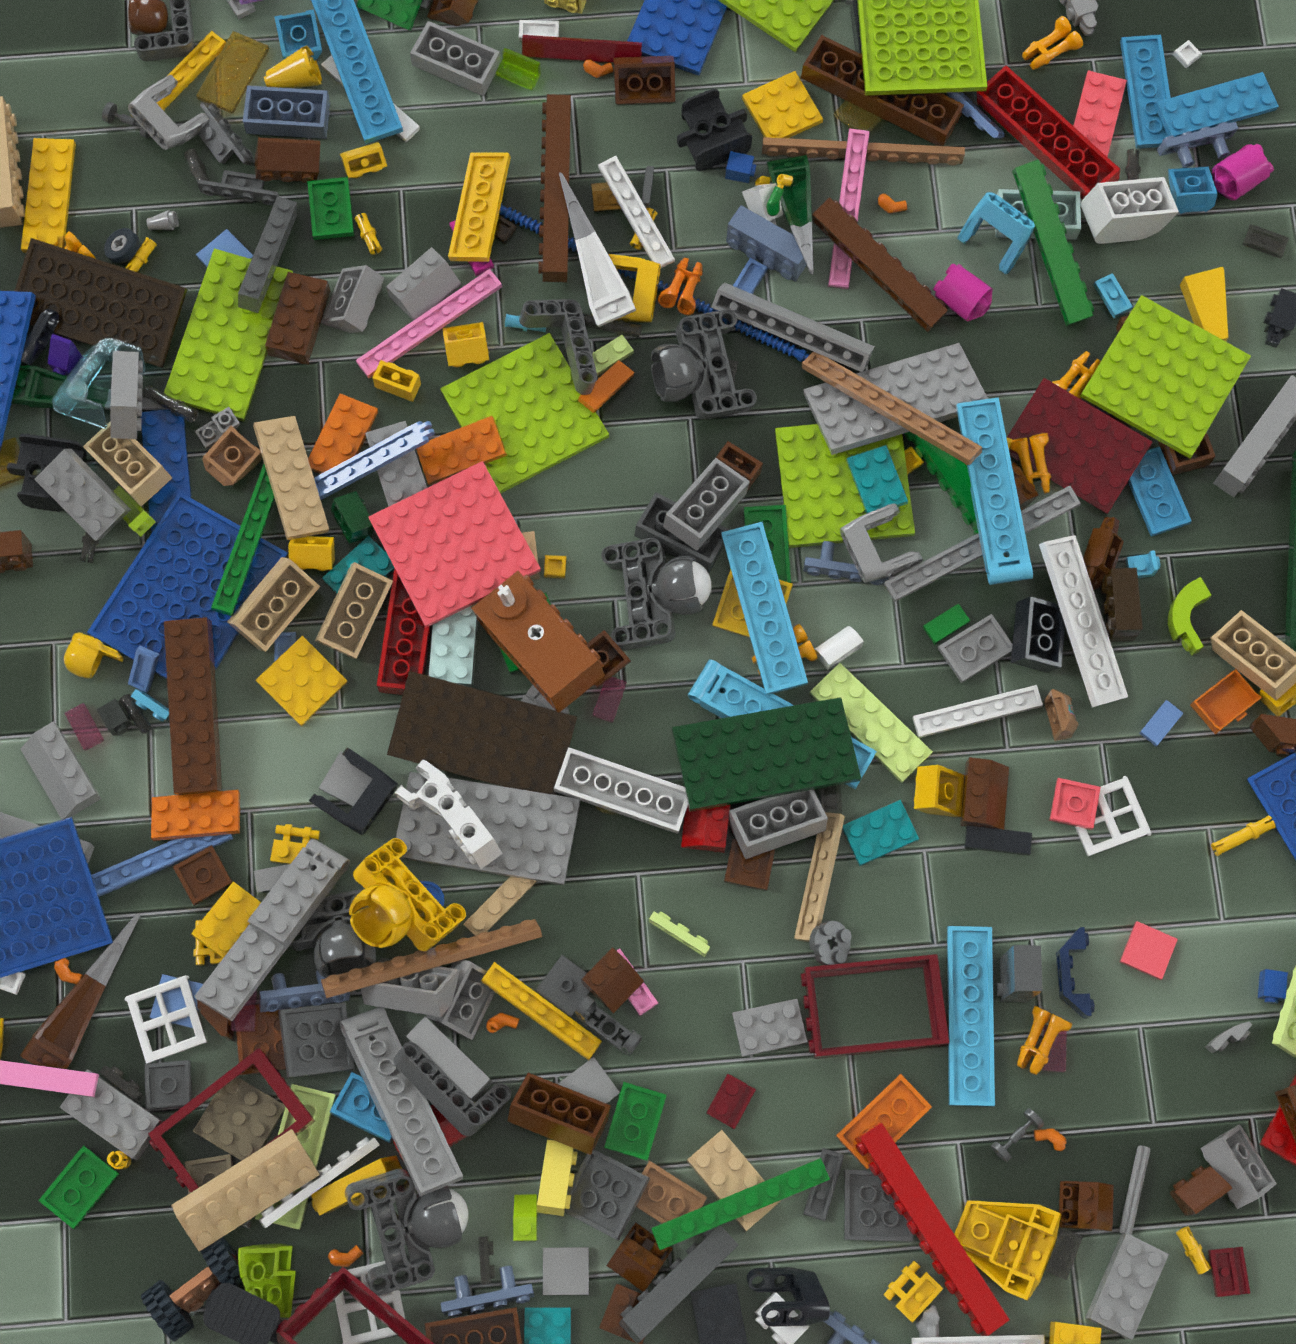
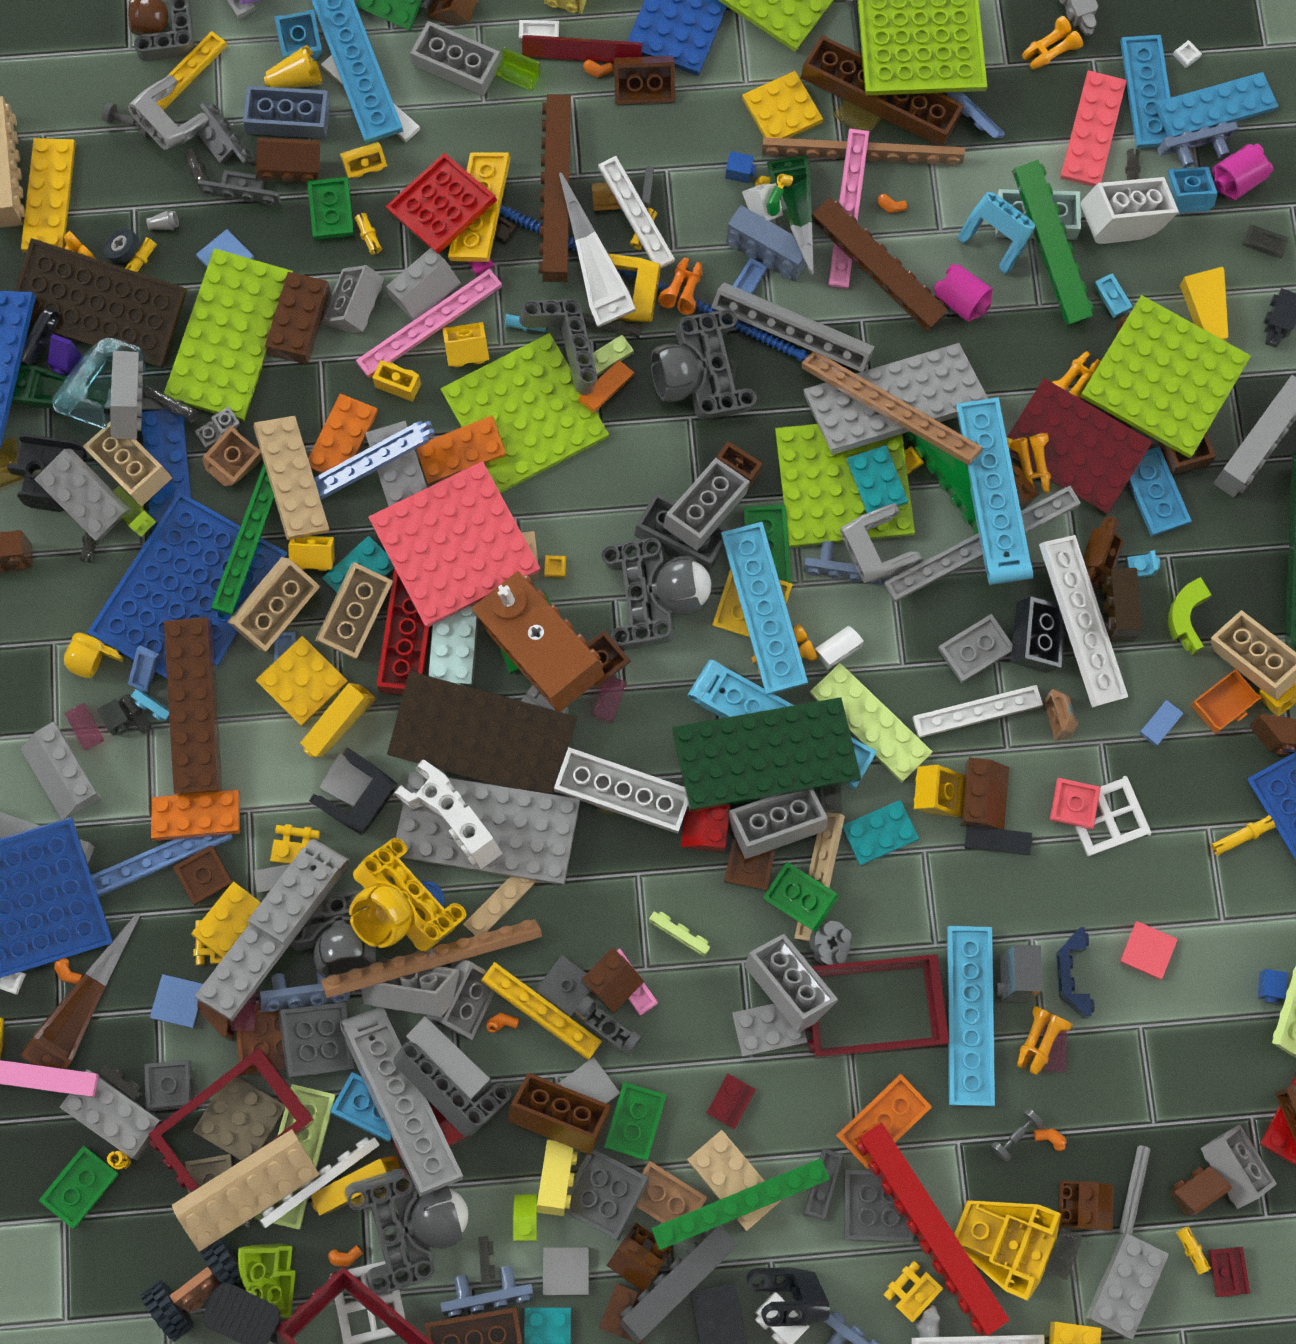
white window [125,975,207,1064] -> none
clear yellow tile [196,31,269,114] -> none
dark grey brick [238,196,297,313] -> none
dark green brick [330,491,374,544] -> none
black piece [677,88,752,171] -> none
green tile [923,604,970,645] -> none
red brick [977,65,1120,200] -> none
light grey slope [1205,1022,1252,1053] -> none
none -> yellow slope [300,683,377,758]
none -> red plate [385,153,497,254]
none -> light grey slope [745,934,838,1033]
none -> green plate [762,862,840,932]

